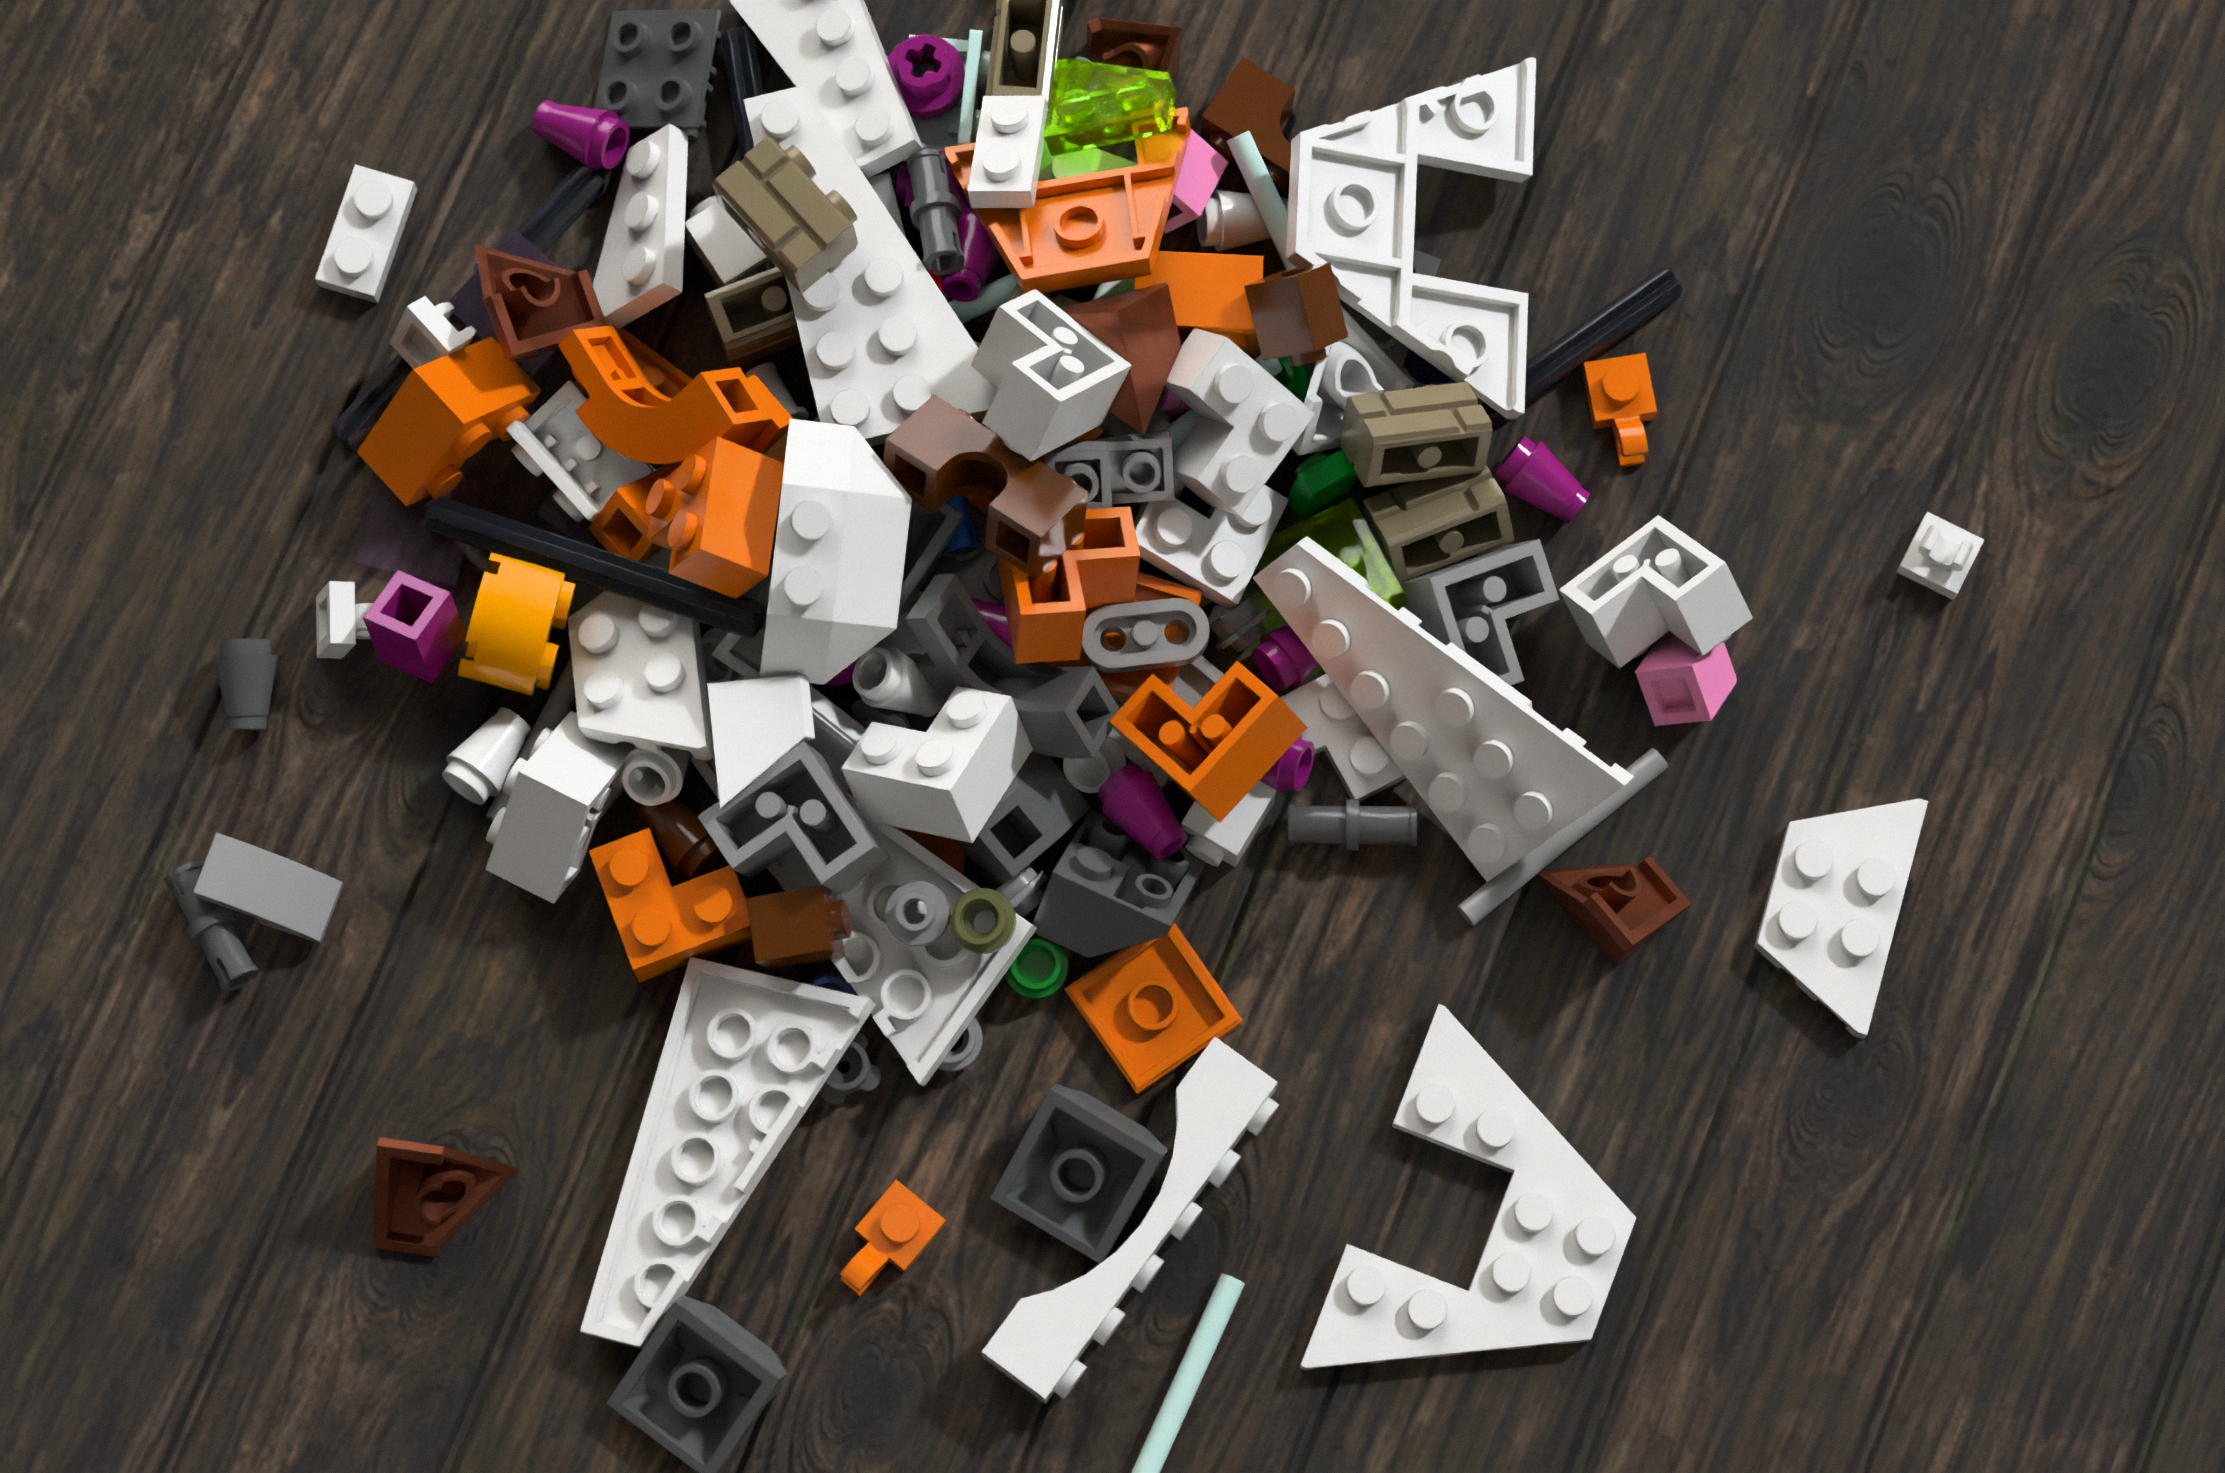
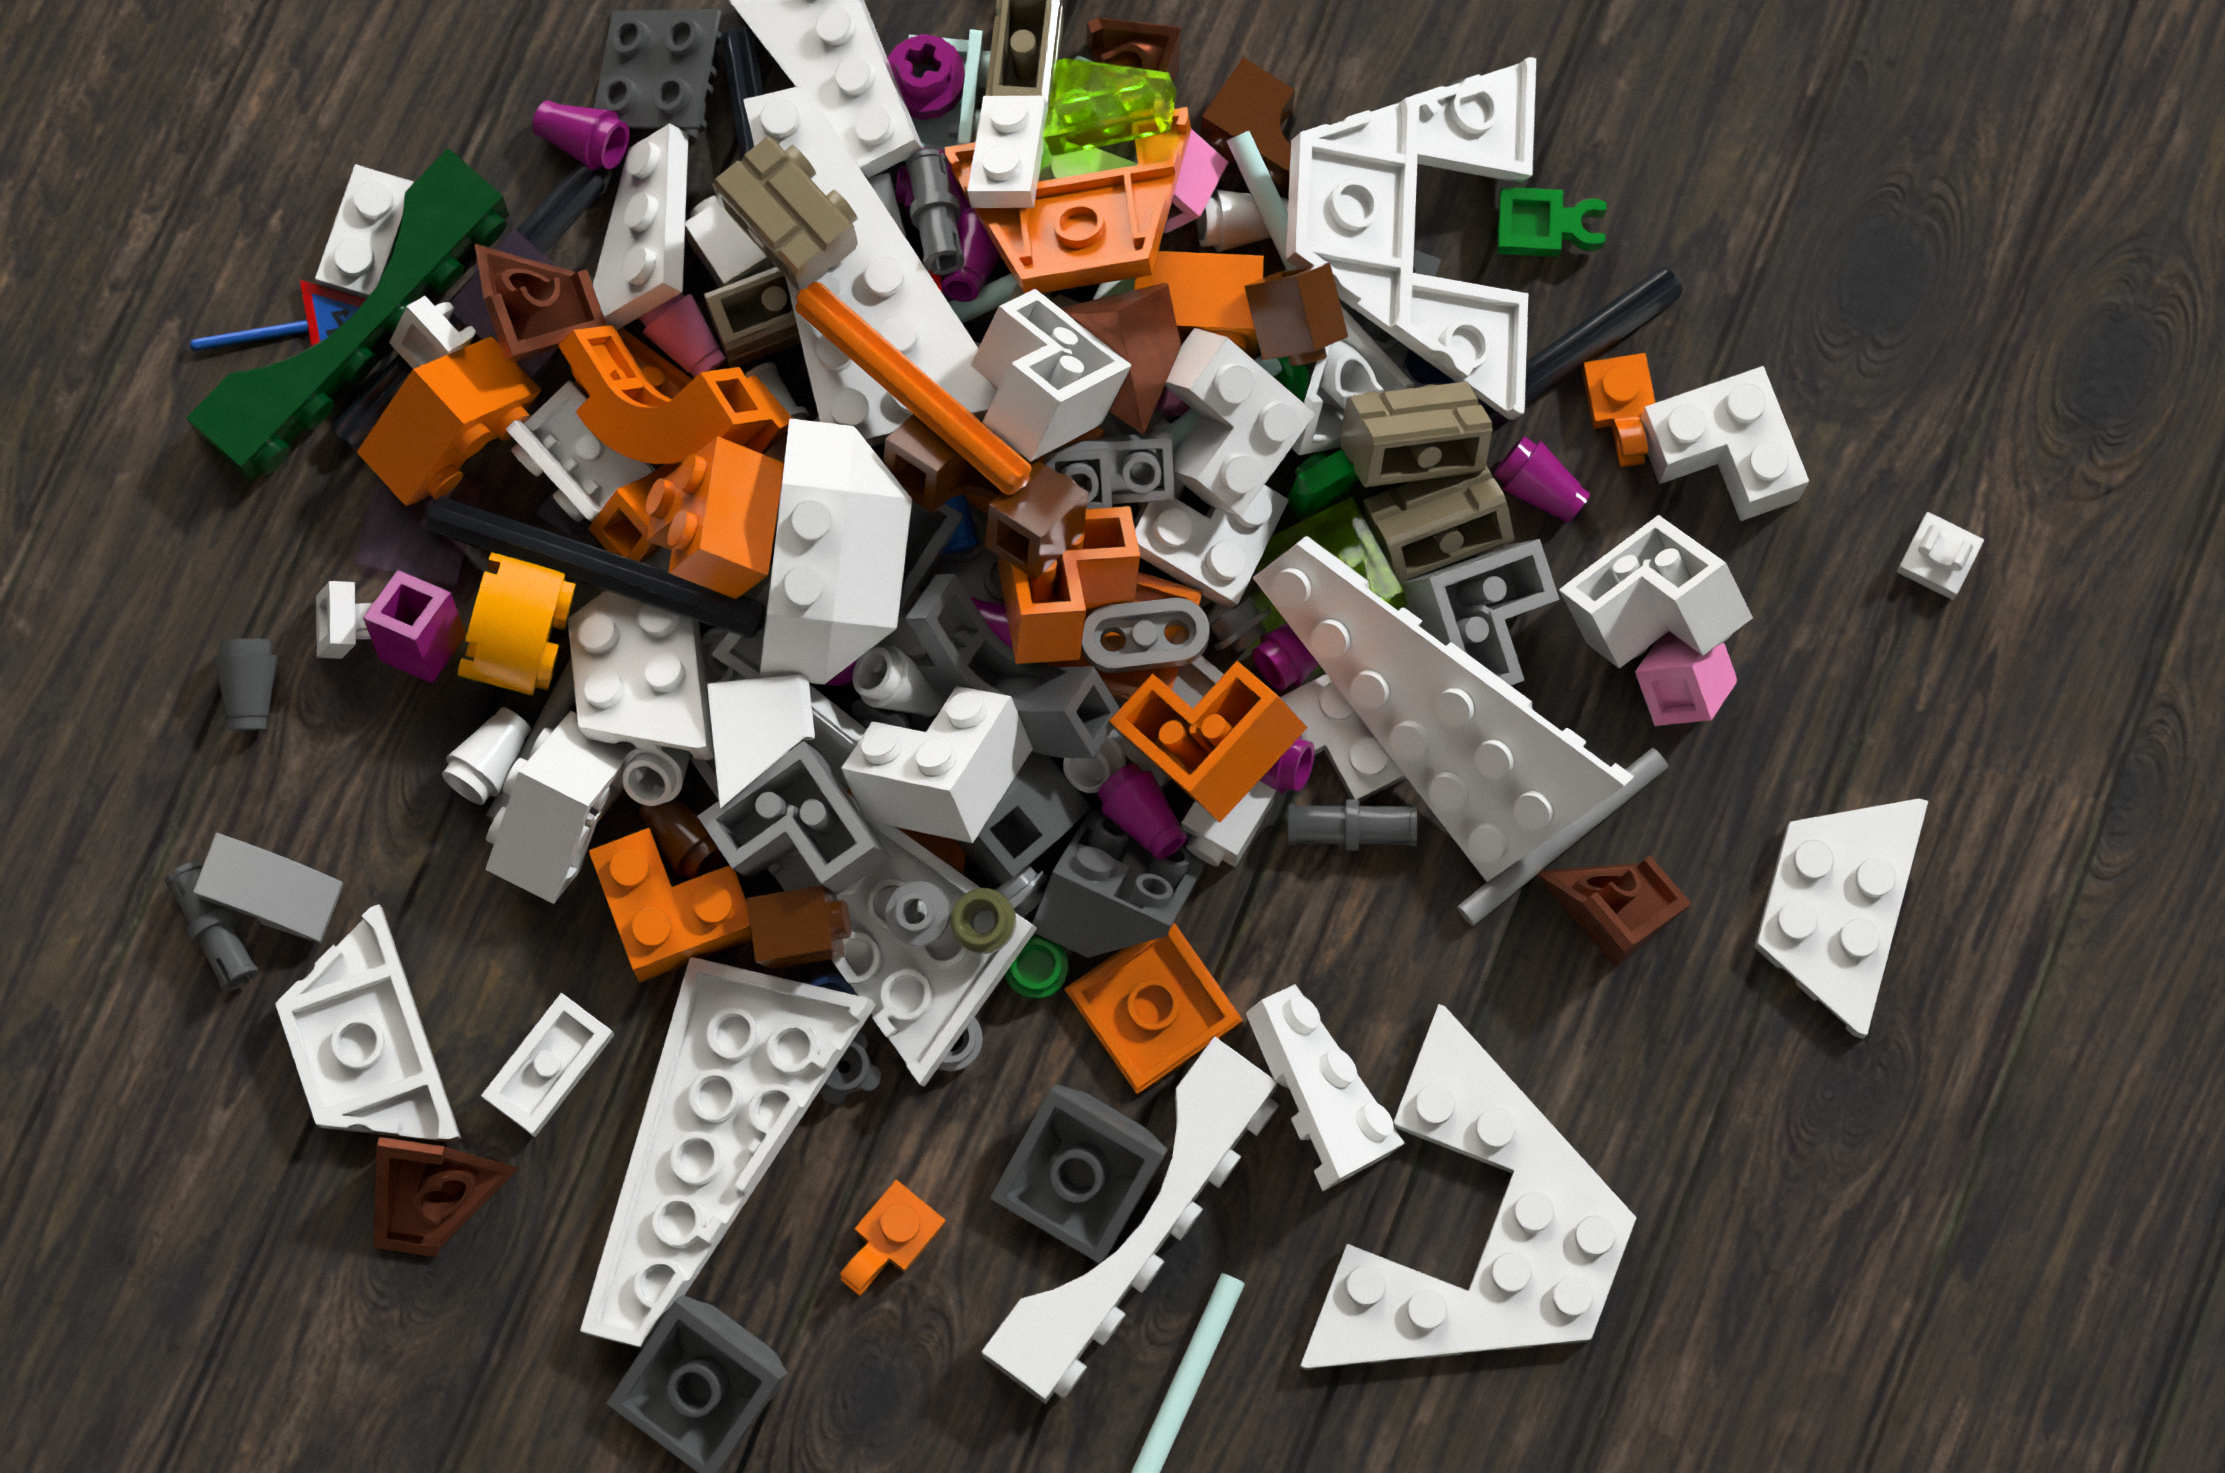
none -> dark green arch [186,148,509,483]
none -> blue piece [189,280,366,351]
none -> white wing [275,904,461,1143]
none -> white plate [481,993,614,1137]
none -> bright pink cone [638,293,727,378]
none -> orange axle [795,282,1032,495]
none -> white wing [1246,984,1405,1191]
none -> green plate [1497,187,1607,257]
none -> white brick [1640,366,1809,521]

